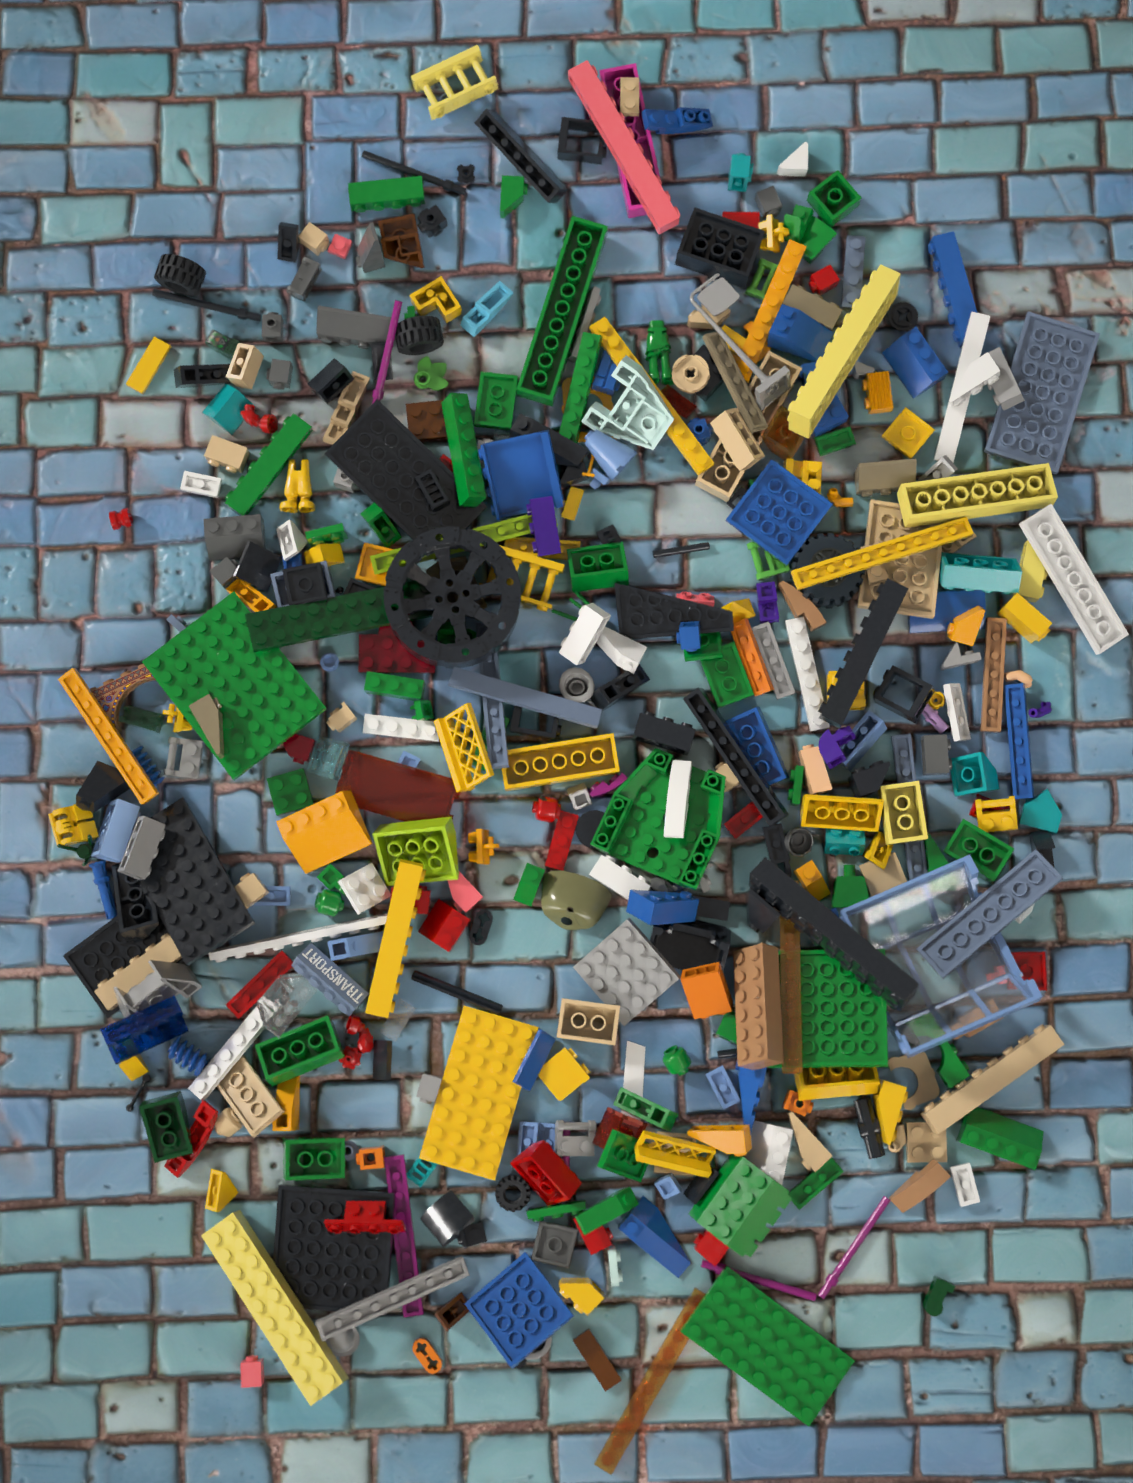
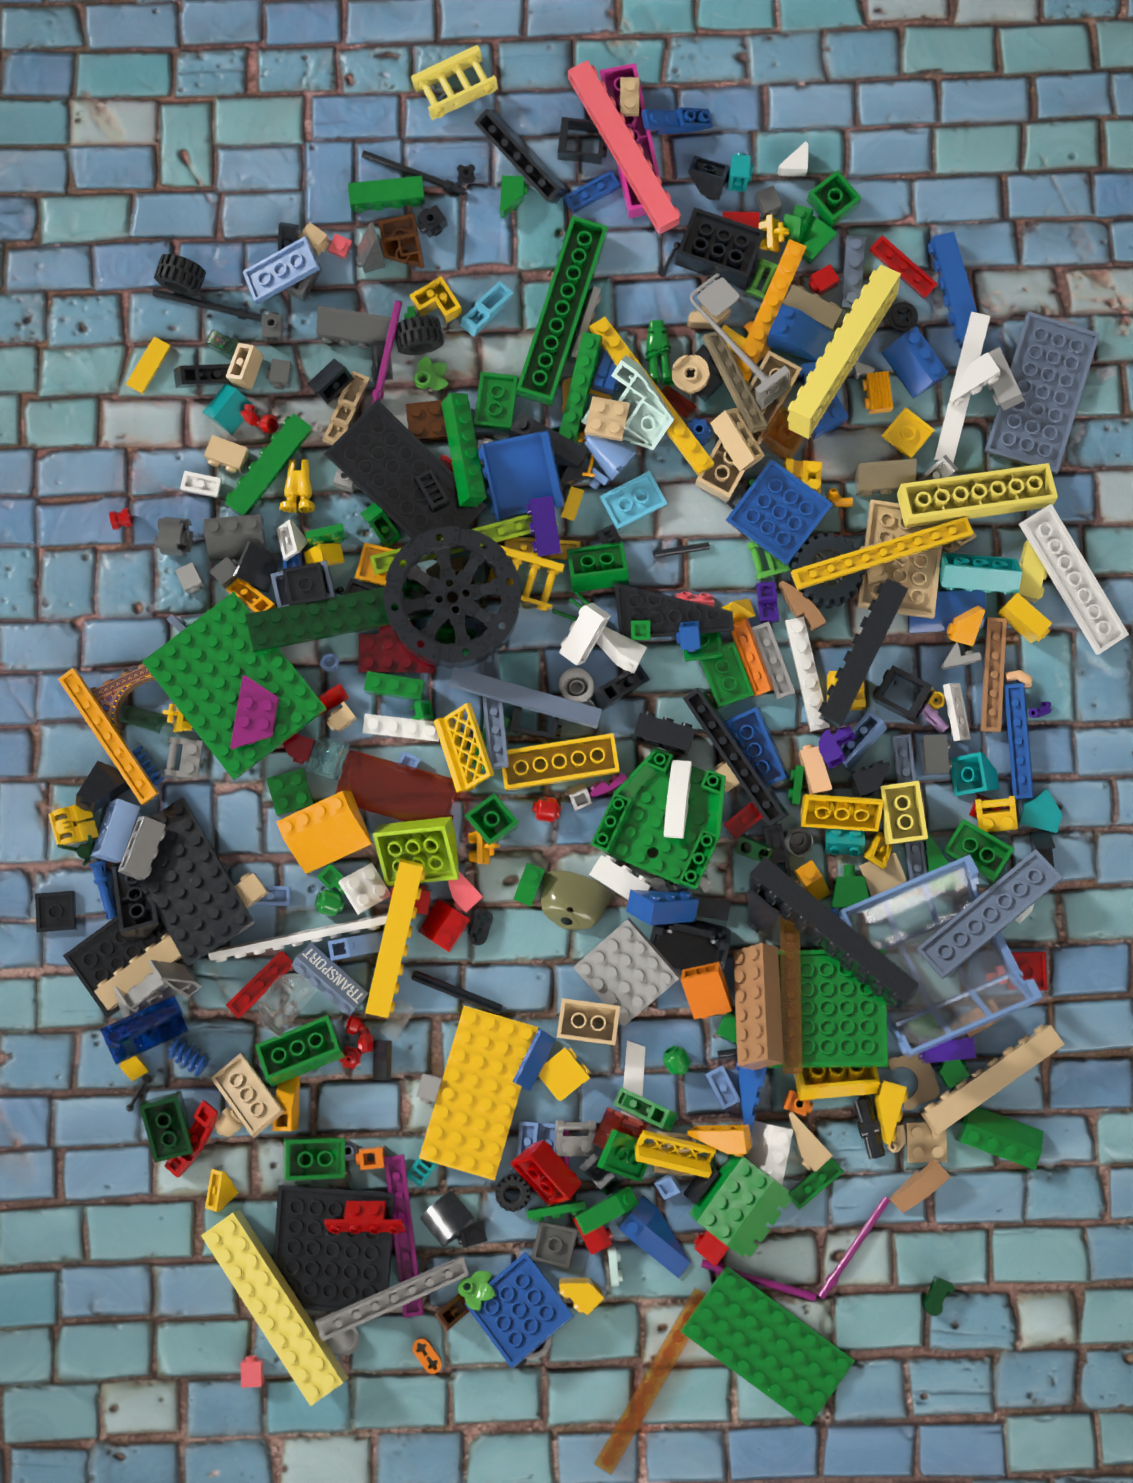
white plate [188,996,280,1101] -> none
dark tan slope [189,694,224,758] -> none
red plate [545,810,579,871] -> none
reddish brown tile [573,1328,622,1392] -> none
black tile [576,810,604,849] -> none
green plate [814,426,856,457] -> none
white plate [950,1162,980,1207] -> none
none -> black tile [35,891,77,932]
none -> dark grey brick [155,517,193,557]
none -> light grey brick [175,562,205,594]
none -> magenta wing [230,675,279,750]
none -> medium blue tile [243,236,321,305]
none -> red slope [317,684,349,717]
none -> bright green plate [458,1271,496,1311]
none -> green slope [465,793,519,845]
none -> blue tile [564,170,621,213]
none -> black brick [580,1154,622,1196]
none -> tan plate [585,396,630,441]
none -> medium azure plate [599,471,667,530]
none -> green plate [631,620,651,640]
none -> black hinge [659,242,680,277]
none -> black slope [688,156,730,200]
none -> dark green leg [734,834,774,862]
none -> red plate [869,235,938,299]
none -> dark purple slope [918,1037,976,1063]

